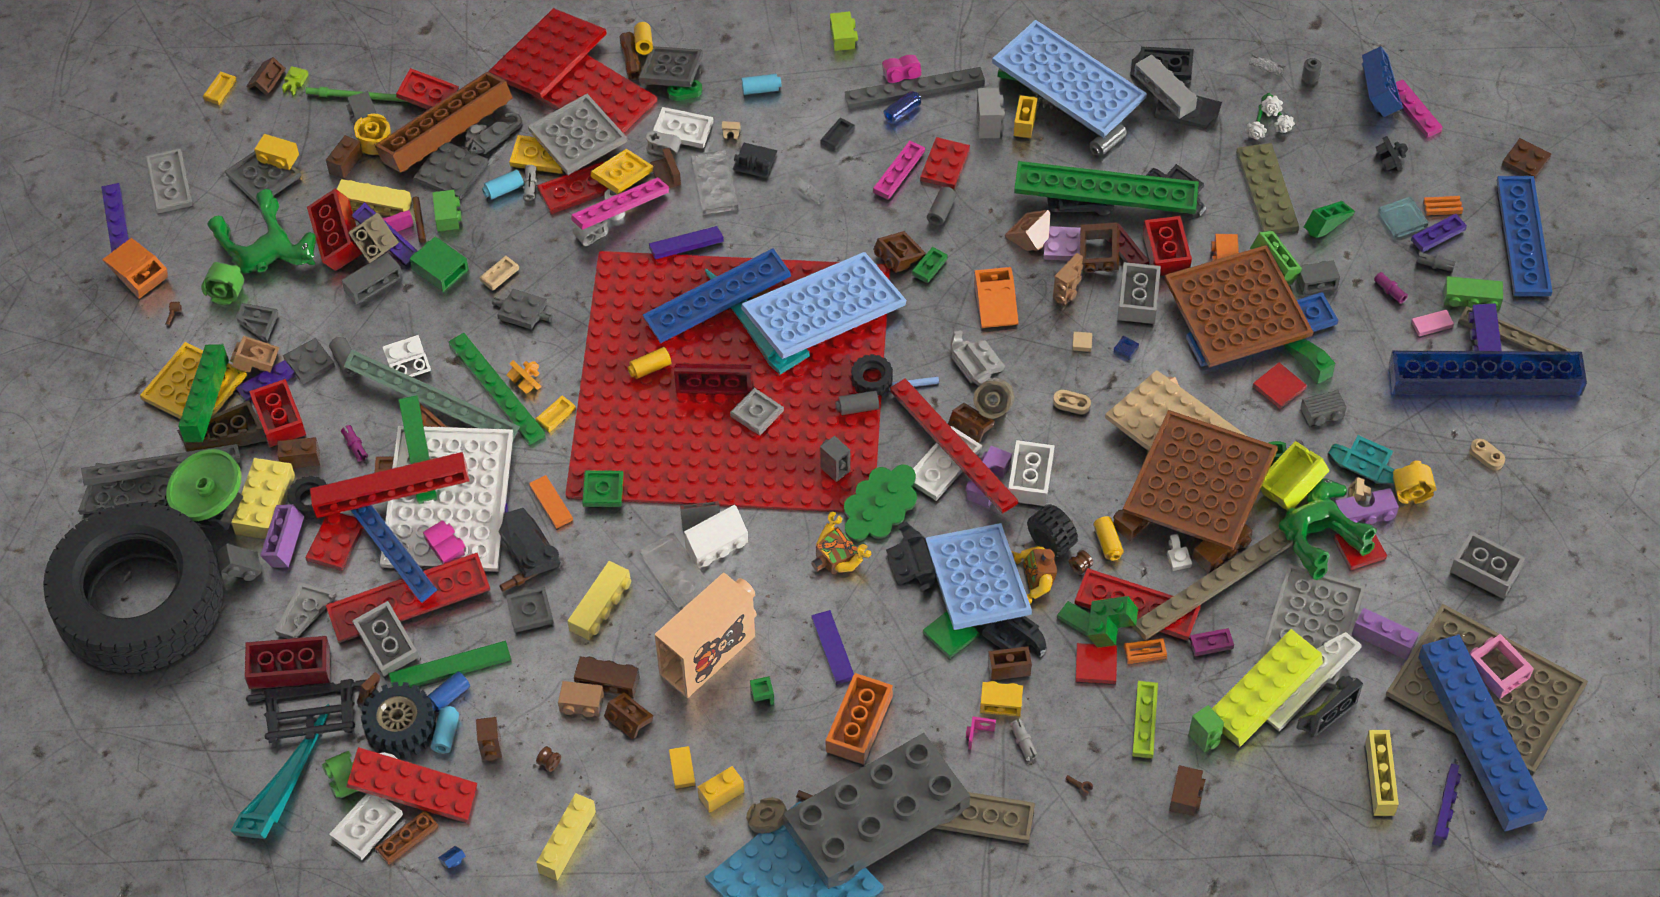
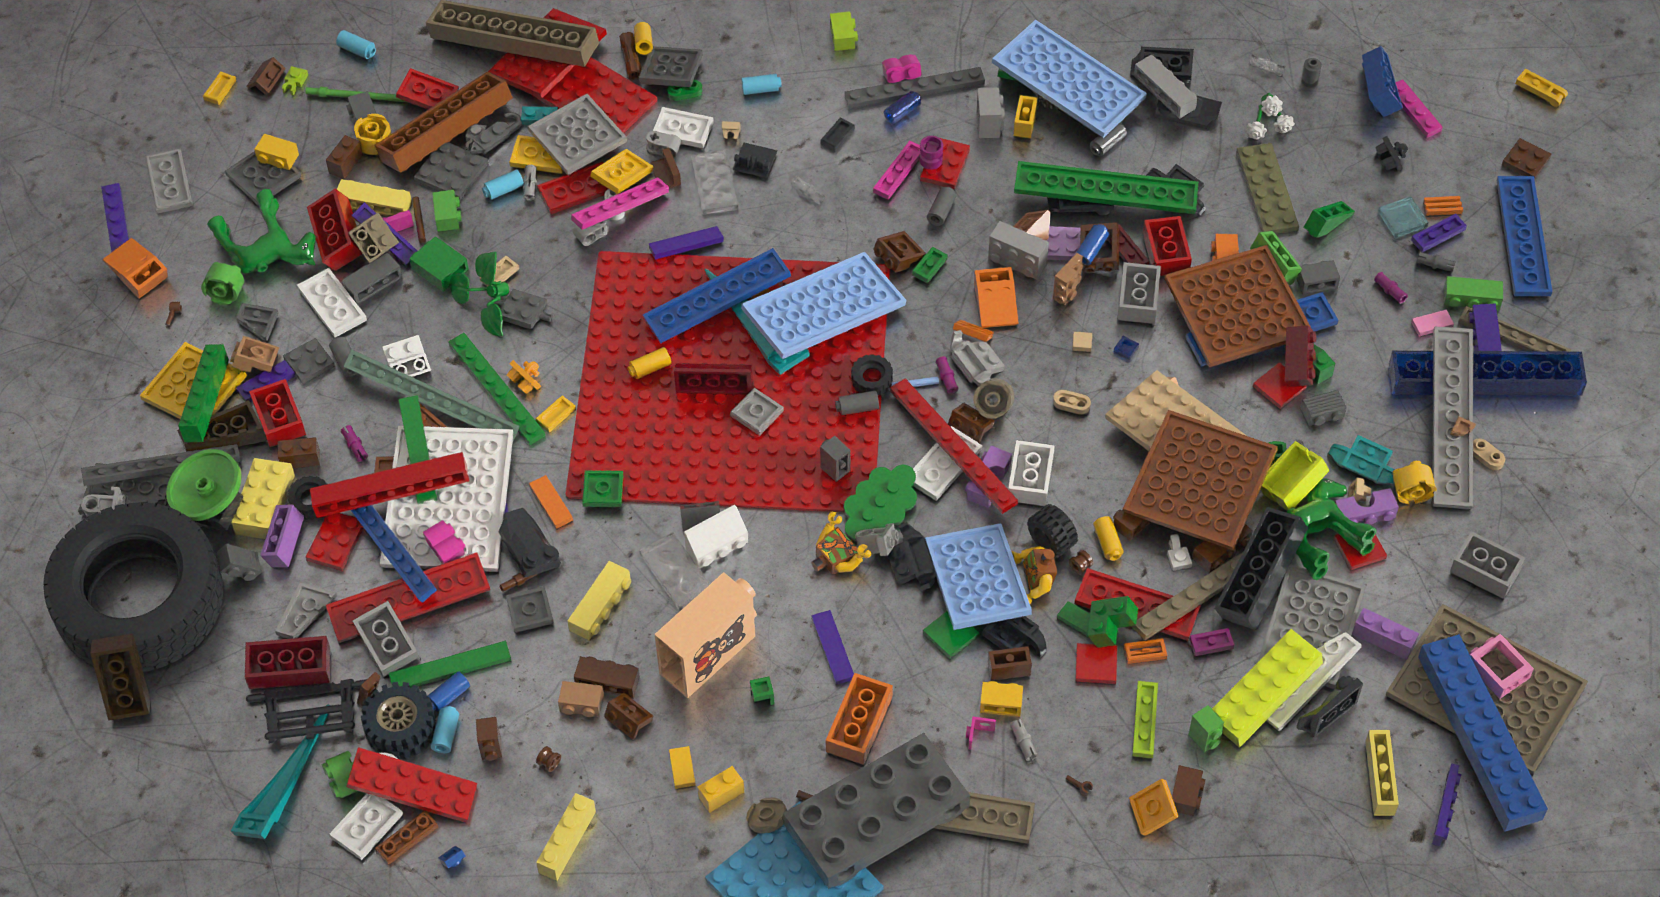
none -> light grey pin [81,487,125,517]
none -> dark brown brick [90,633,150,721]
none -> white plate [297,268,367,338]
none -> medium azure brick [336,30,376,59]
none -> dark tan brick [426,0,599,67]
none -> green plant [450,252,509,336]
none -> teal plate [521,106,558,125]
none -> light grey pin [855,523,899,556]
none -> magenta wheel [919,136,943,170]
none -> magenta pin [935,356,959,394]
none -> orange tile [953,320,994,342]
none -> light grey brick [988,221,1049,280]
none -> blue brick [1075,224,1109,265]
none -> light orange plate [1129,779,1179,836]
none -> black brick [1214,507,1308,630]
none -> dark red brick [1285,325,1316,387]
none -> light grey plate [1433,326,1473,509]
none -> medium nougat tile [1450,416,1476,436]
none -> yellow plate [1515,69,1568,107]

